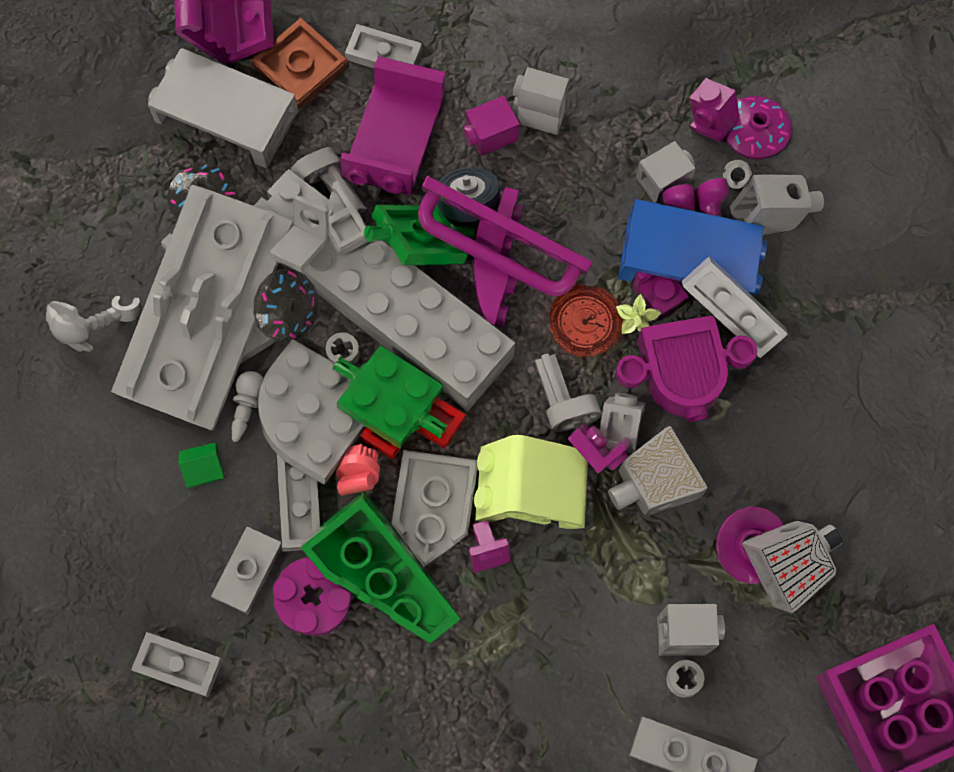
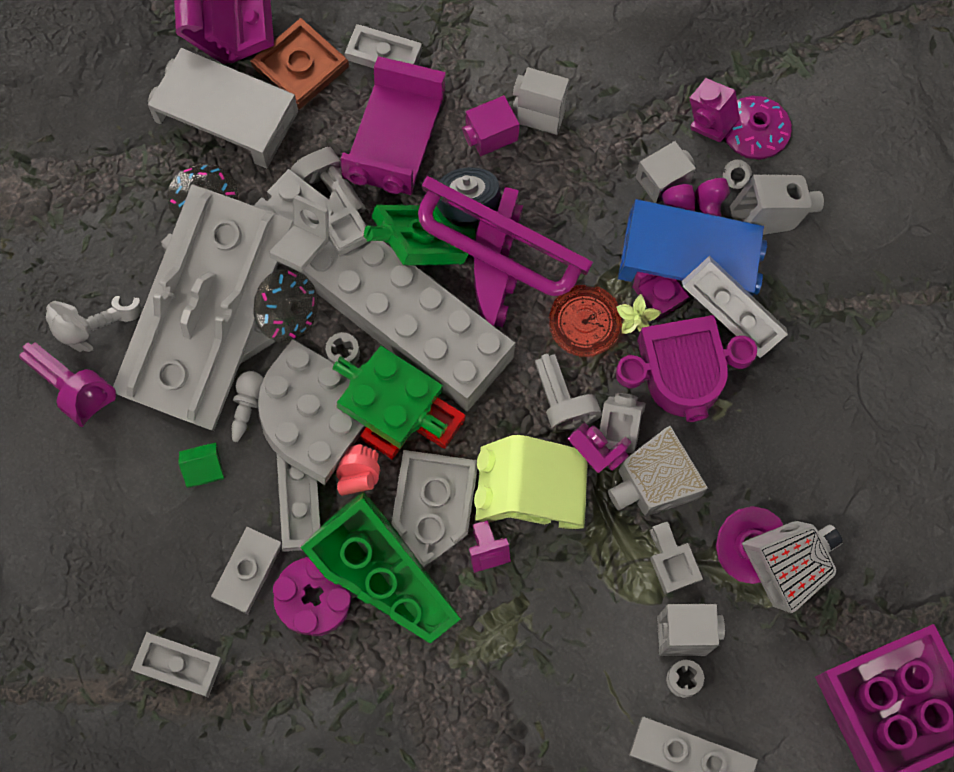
none -> magenta piece [19,342,116,427]
none -> light grey plate [649,522,703,594]

